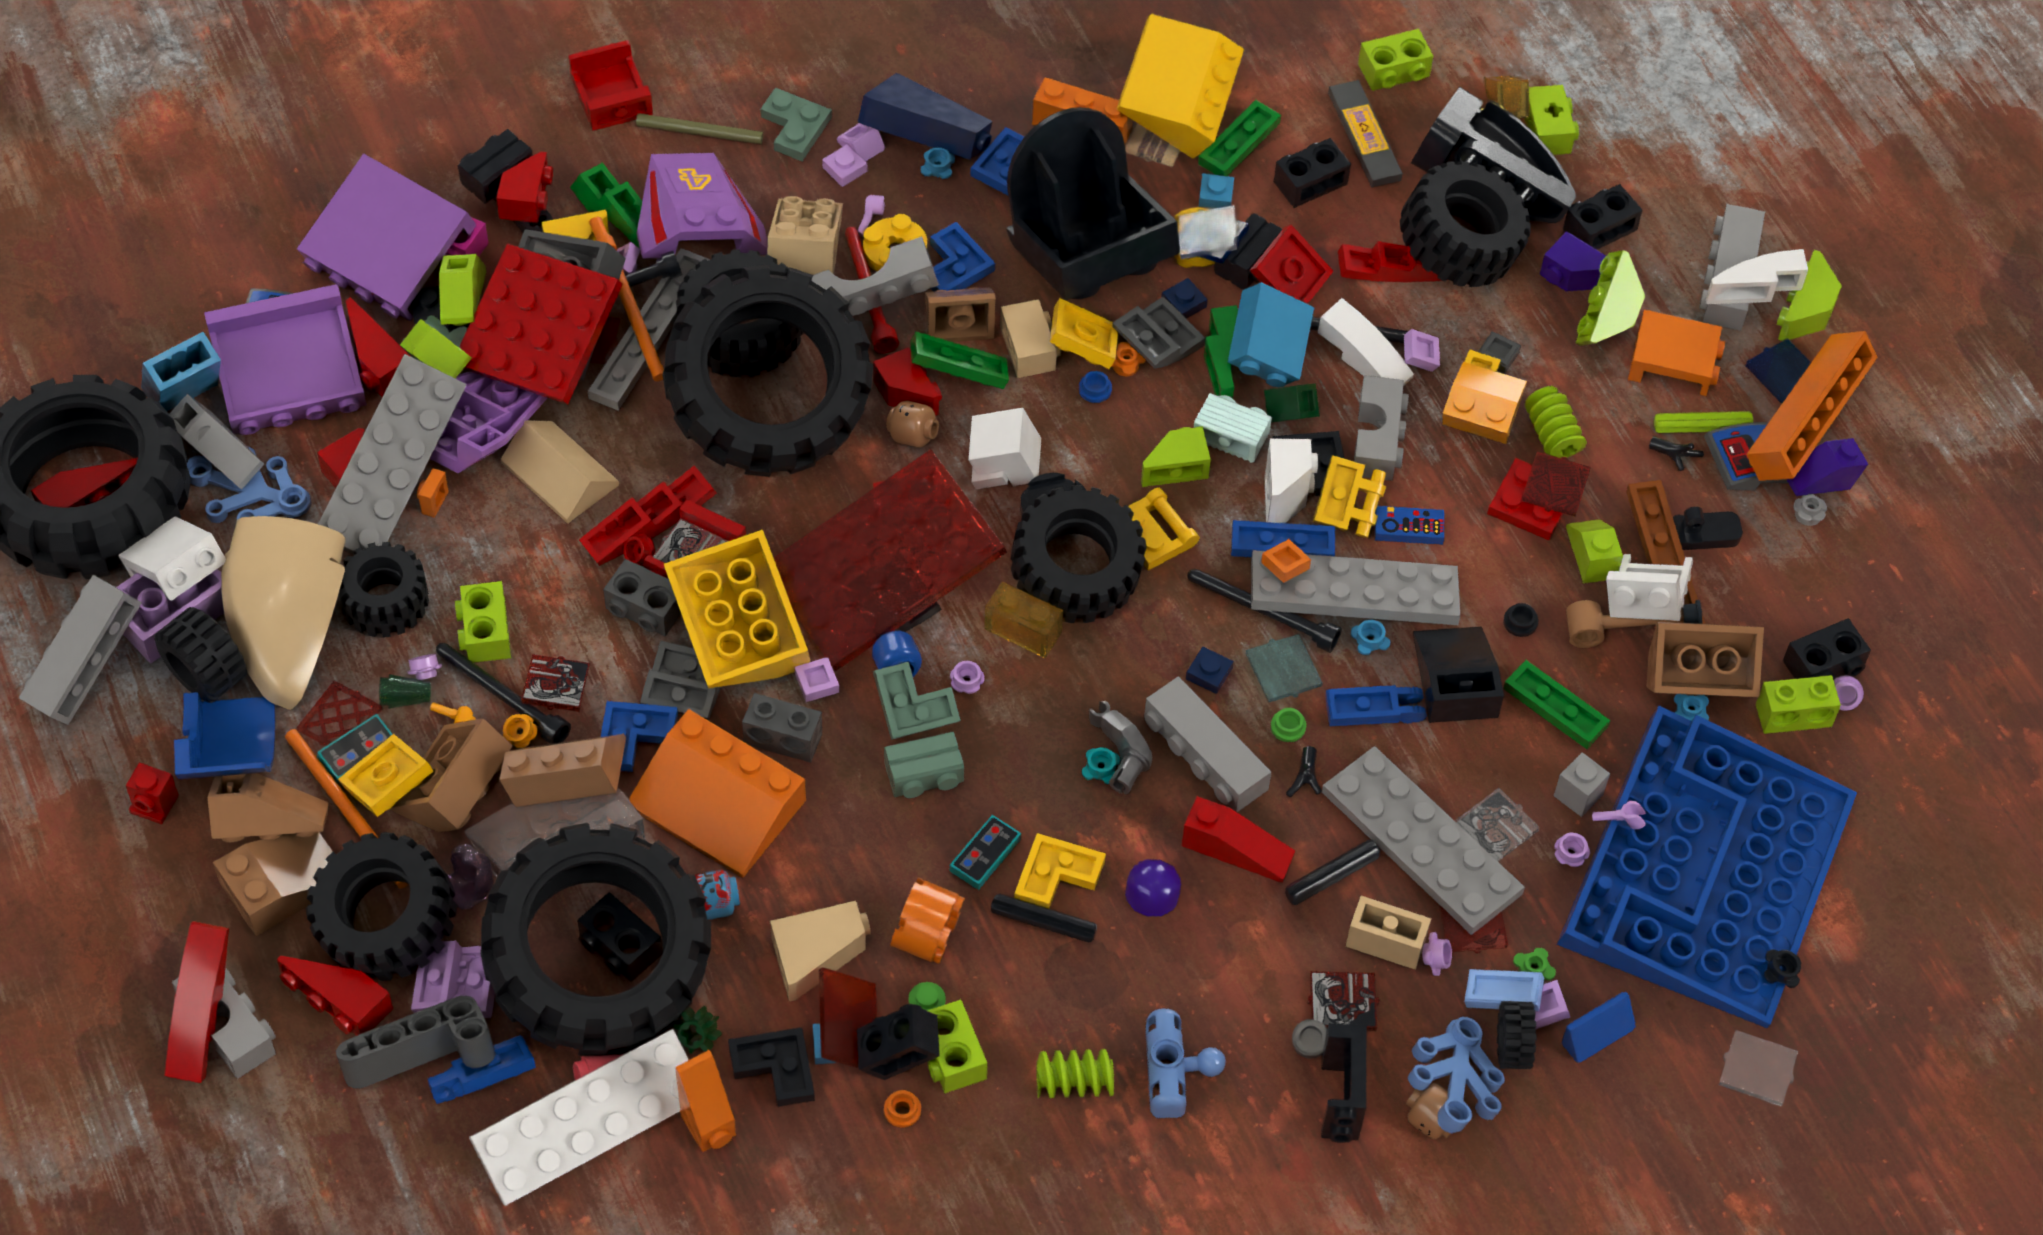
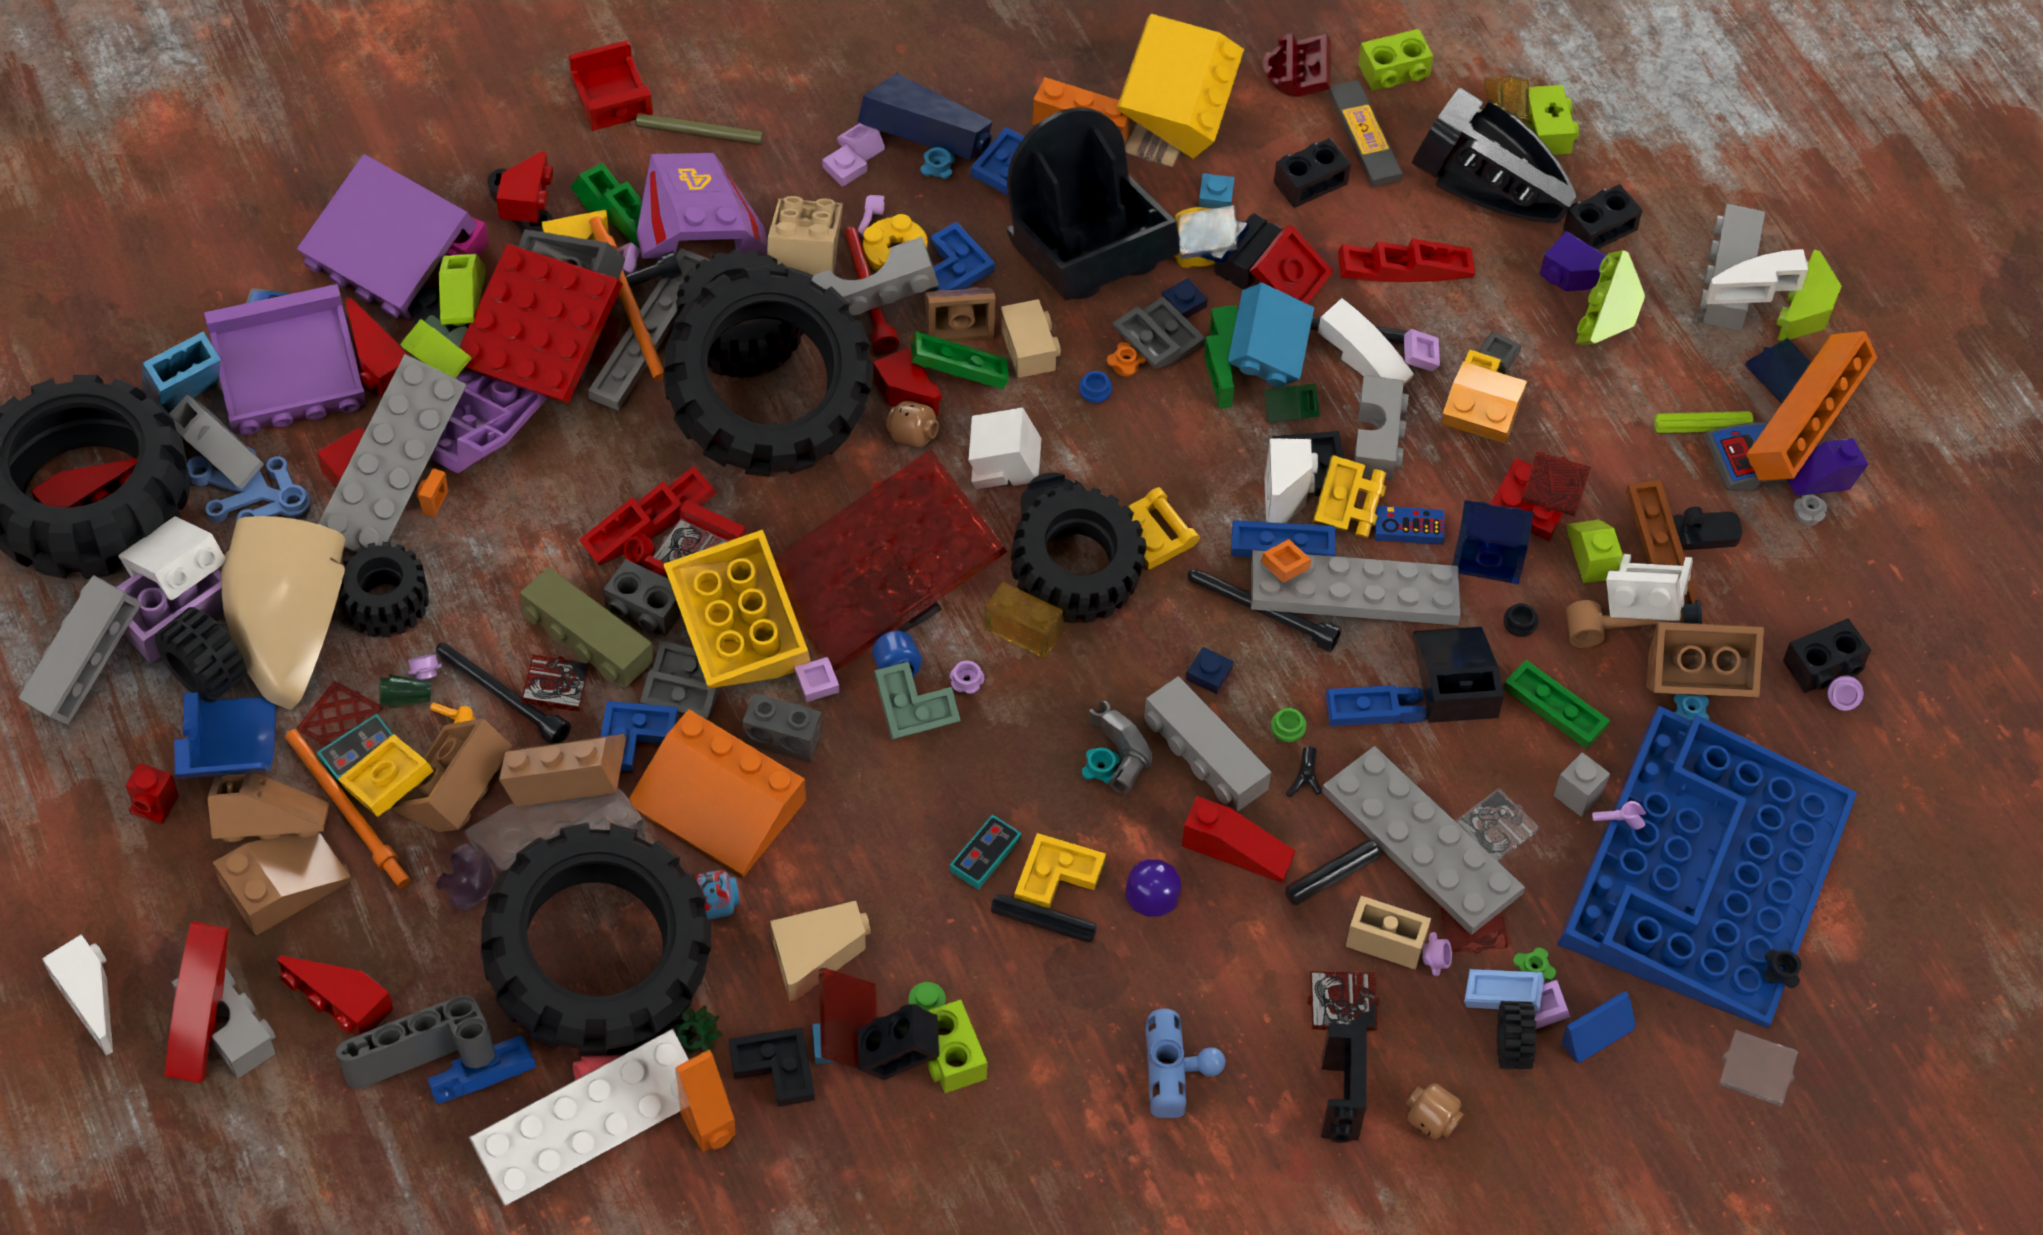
black tyre [306,832,457,981] -> none
lavender slope [411,941,495,1018] -> none
lime brick [455,581,511,663] -> none
black brick [457,129,533,204] -> none
tan slope [501,420,619,524] -> none
light orange plate [503,714,537,748] -> none
black brick [577,892,663,982] -> none
sand green plate [761,87,832,161] -> none
sand green brick [884,732,964,798] -> none
orange plate [884,1090,921,1128] -> none
orange brick [890,878,965,964] -> none
lime piece [1036,1049,1114,1099] -> none
yellow plate [1050,298,1118,369] -> none
lime slope [1141,427,1211,487] -> none
light aqua brick [1194,393,1272,463] -> none
green plate [1198,100,1281,176] -> none
clear light blue piece [1246,634,1323,703] -> none
dark grey tile [1292,1019,1327,1059] -> none
dark azure plate [1350,620,1390,655] -> none
black tyre [1400,161,1531,287] -> none
medium blue plant [1408,1017,1505,1133] -> none
lime piece [1525,386,1587,460] -> none
lavender plate [1554,833,1590,867] -> none
orange panel [1628,309,1725,396] -> none
black bar [1649,436,1704,471] -> none
lime brick [1756,675,1841,734] -> none
none -> white slope [42,935,113,1056]
none -> olive brick [520,567,653,689]
none -> dark red slope [1263,33,1331,97]
none -> clear blue brick [1452,500,1533,584]

